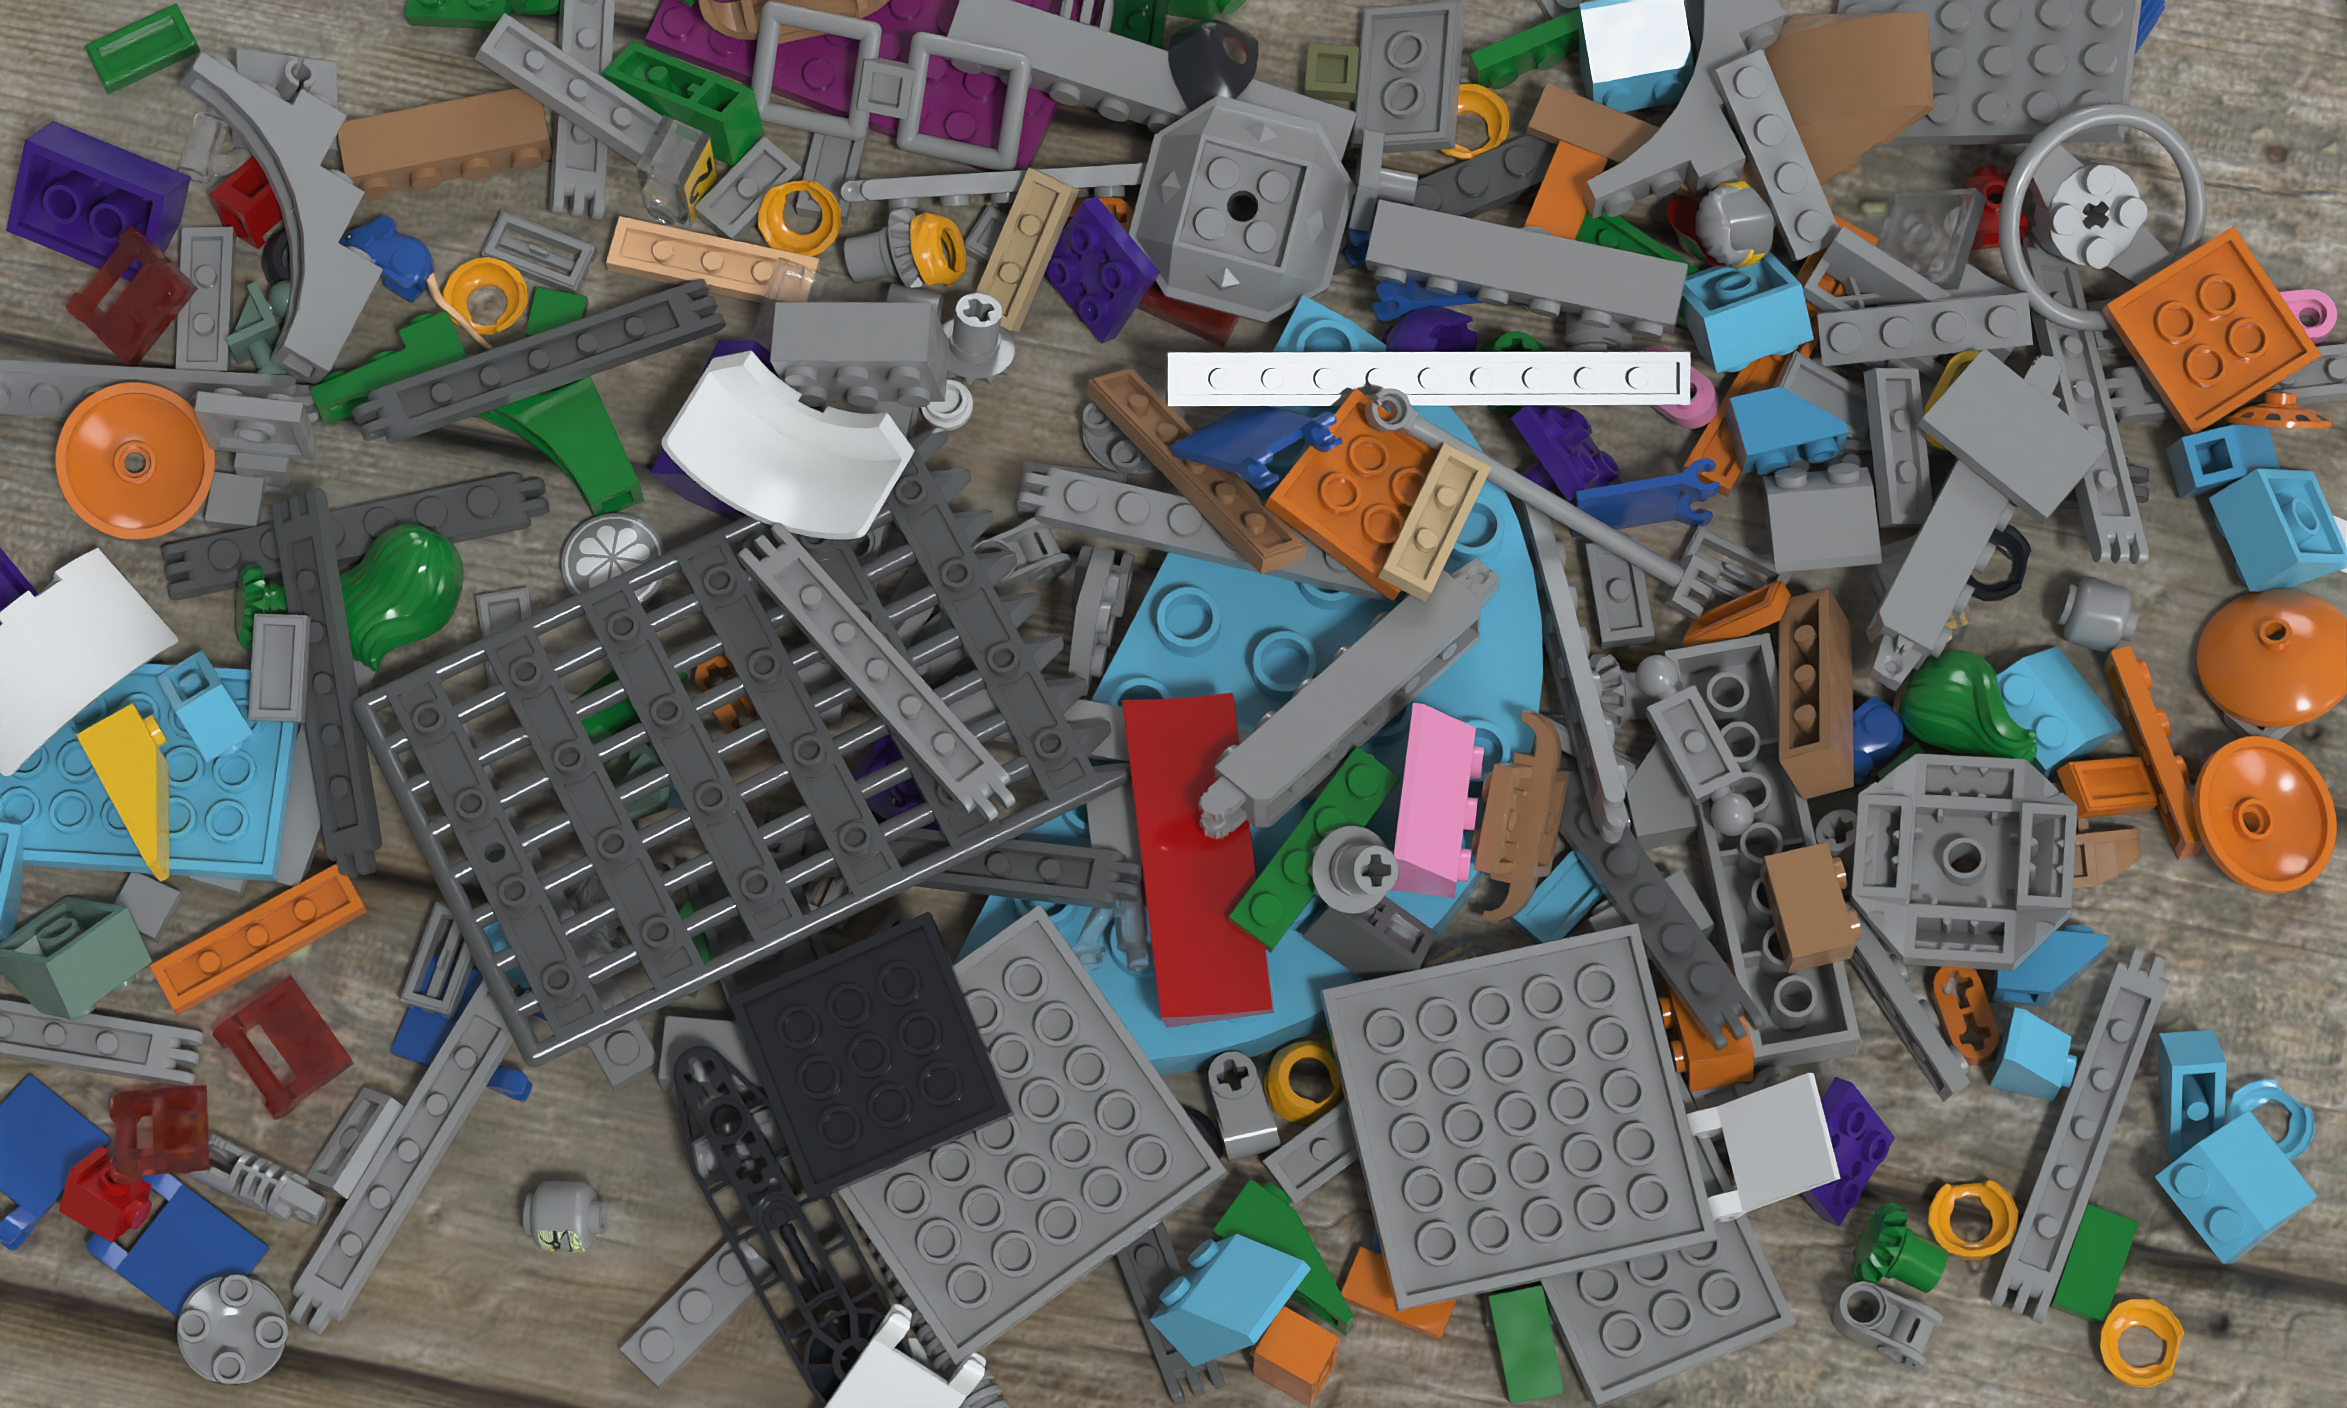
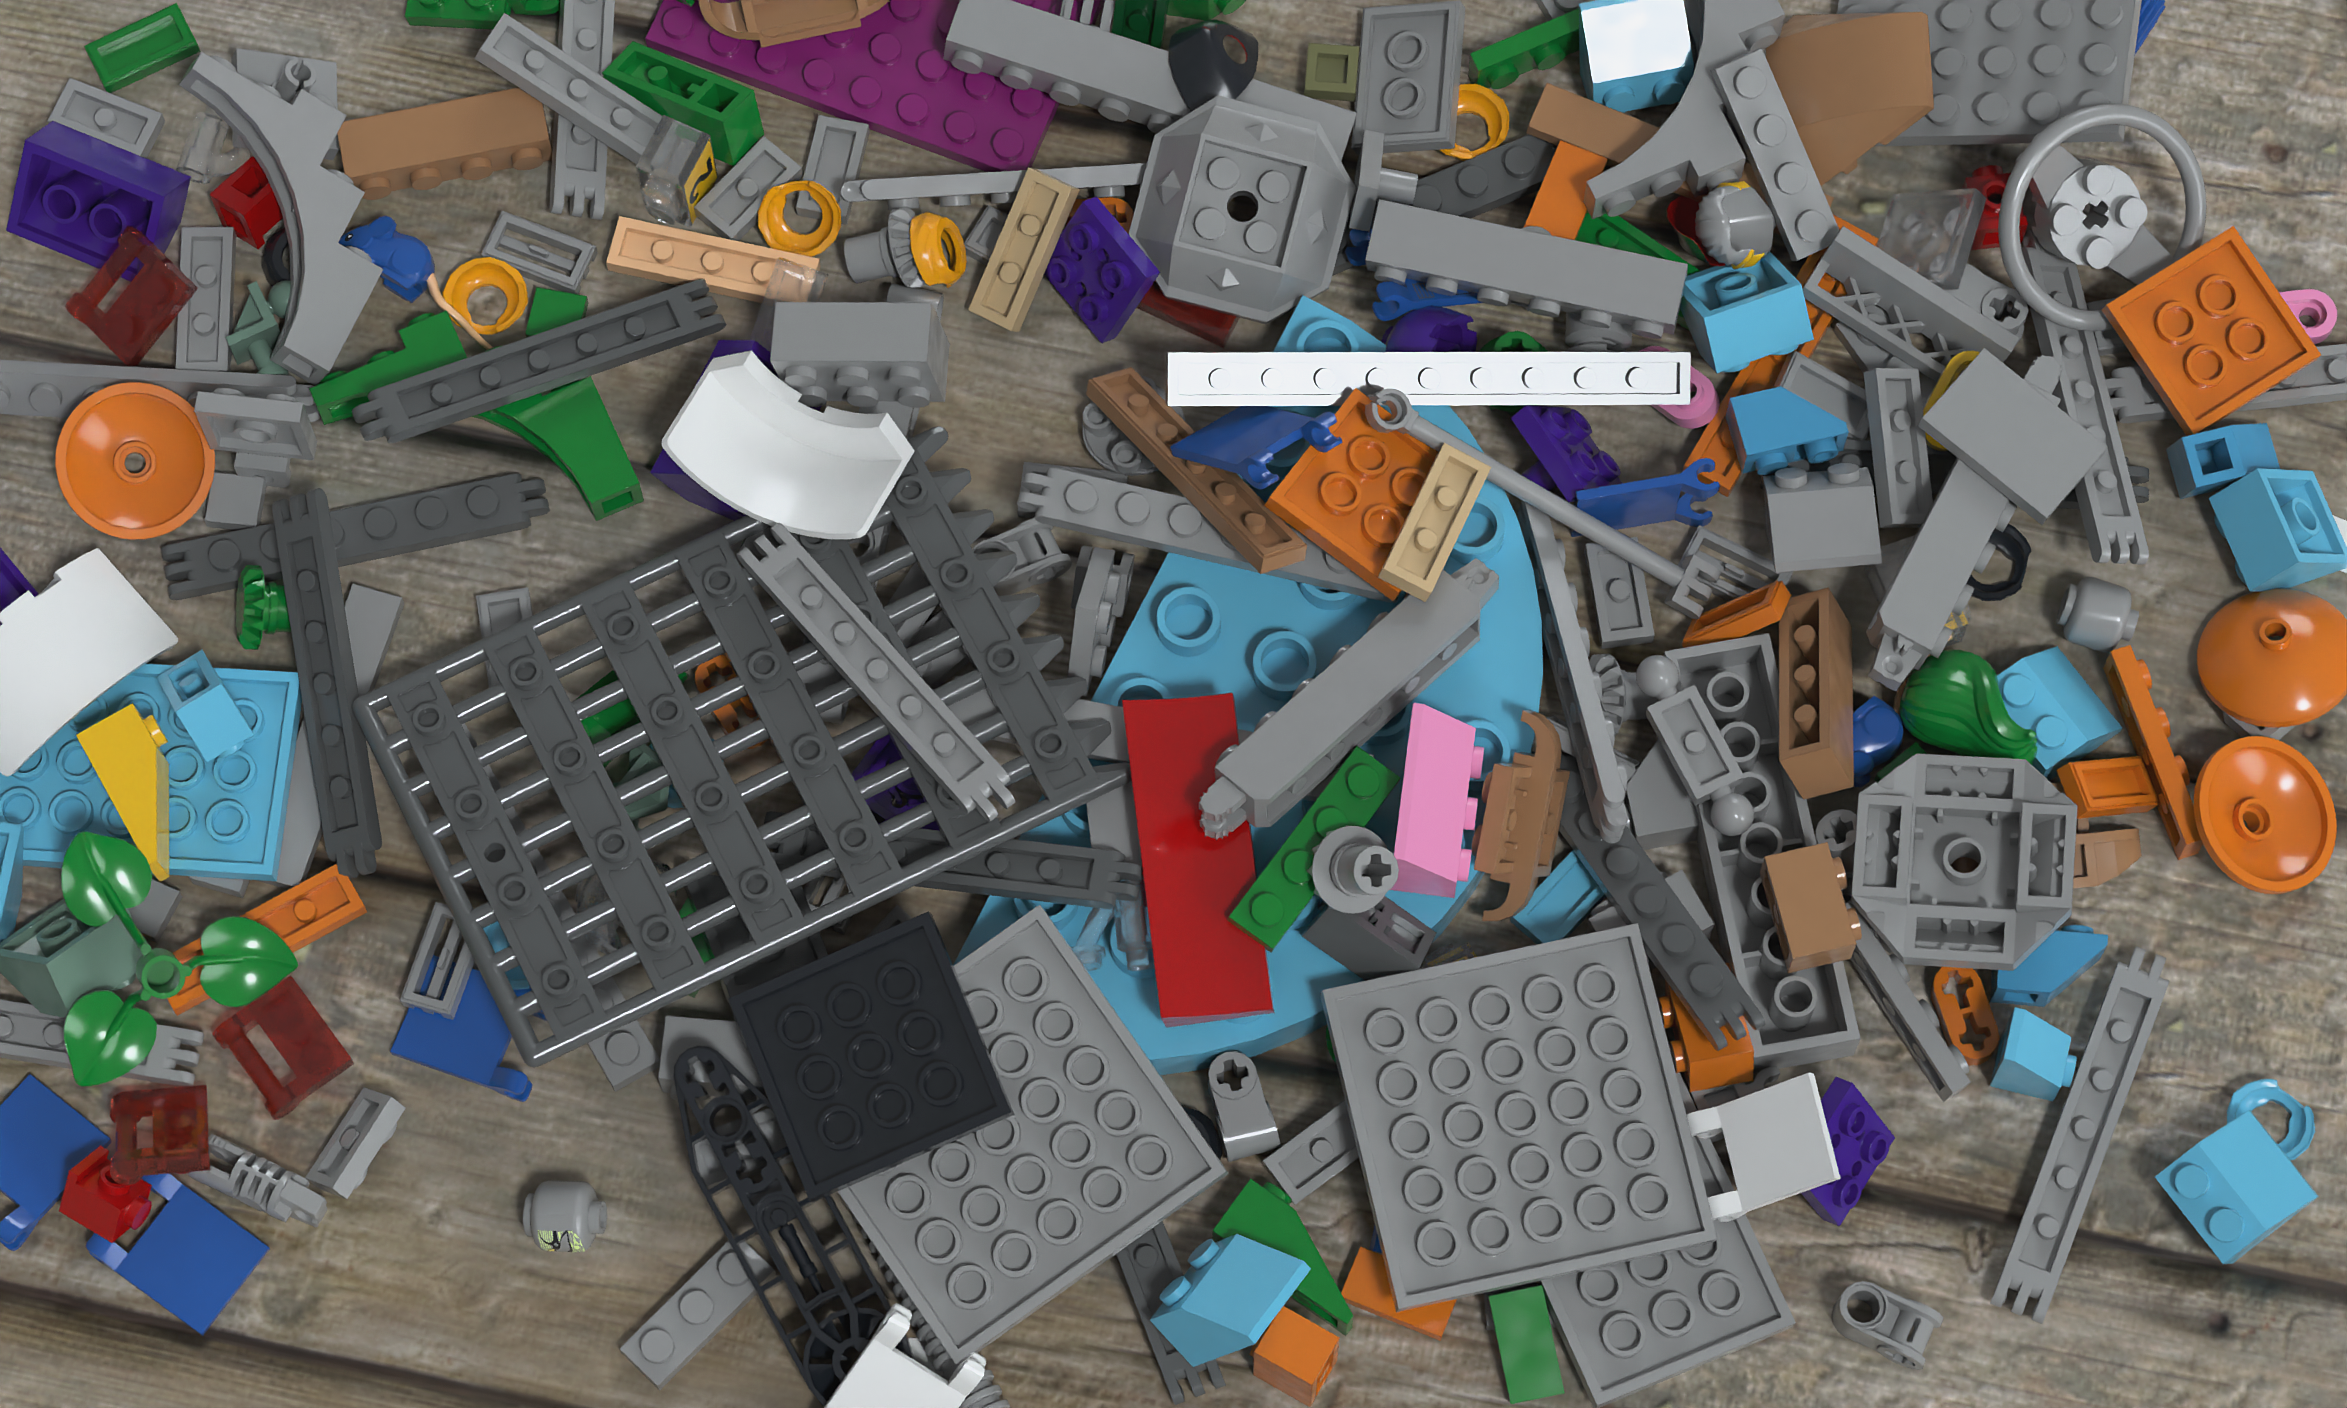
light grey dish [177,1274,288,1385] -> none
light grey tile [248,614,311,723] -> none
light grey hinge [290,979,531,1335] -> none
green piece [340,524,464,672] -> none
dish [561,513,665,608] -> none
light grey bar [751,1,1032,172] -> none
white plate [921,379,973,431] -> none
light grey gear [942,293,1015,386] -> none
light orange piece [1263,1040,1344,1125] -> none
light grey plate [1817,291,2033,366] -> none
green gear [1851,1202,1948,1293] -> none
light orange piece [1928,1180,2018,1261] -> none
green tile [2050,1203,2139,1326] -> none
light orange piece [2099,1299,2184,1387] -> none
medium azure slope [2158,1030,2226,1160] -> none
orange dish [2226,392,2333,428] -> none
none -> light grey plate [47,78,165,159]
none -> green plant [61,831,298,1087]

